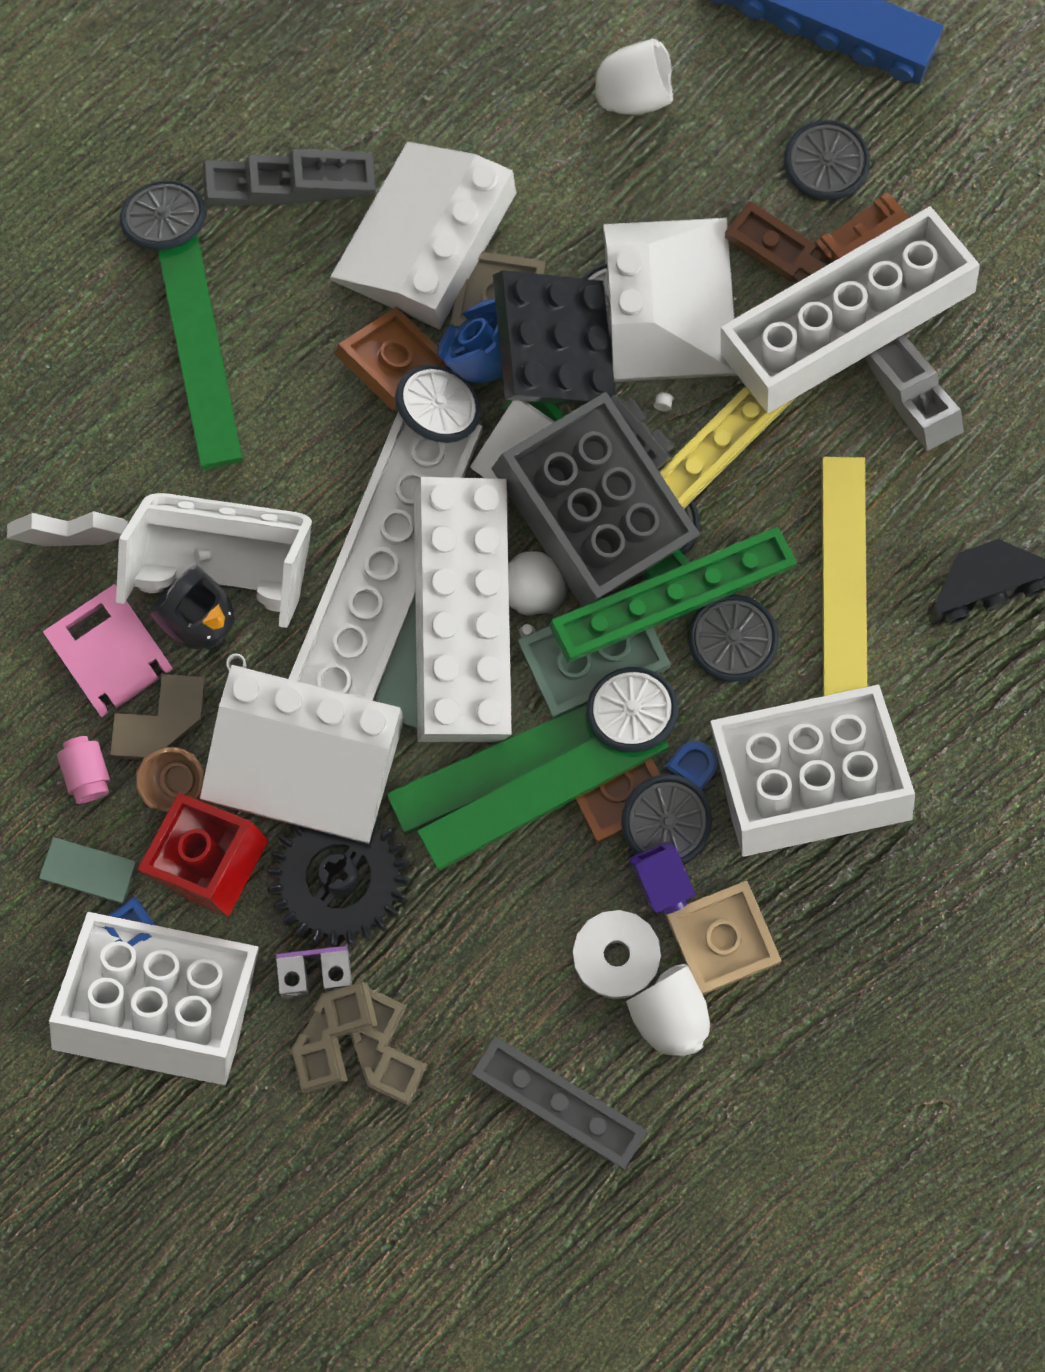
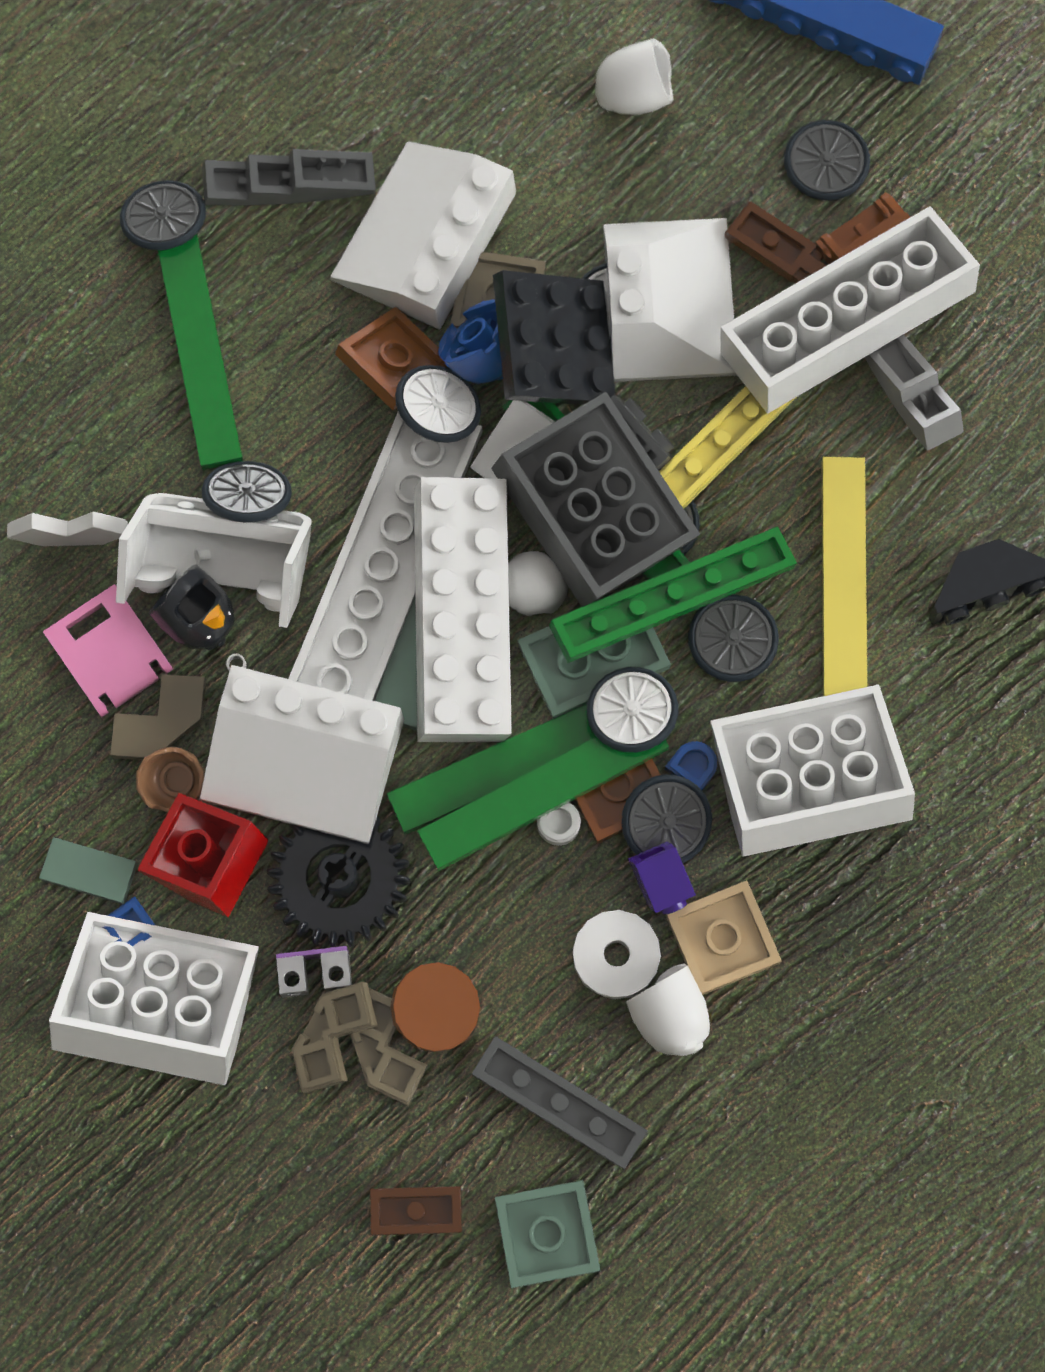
bright pink brick [57,736,111,804] -> none
white piece [519,624,536,638] -> none
white piece [653,392,674,412] -> none
none -> wheel [201,461,292,523]
none -> reddish brown plate [370,1186,462,1236]
none -> dark orange tile [390,962,480,1052]
none -> sand green tile [495,1180,601,1288]
none -> white tile [537,803,581,846]

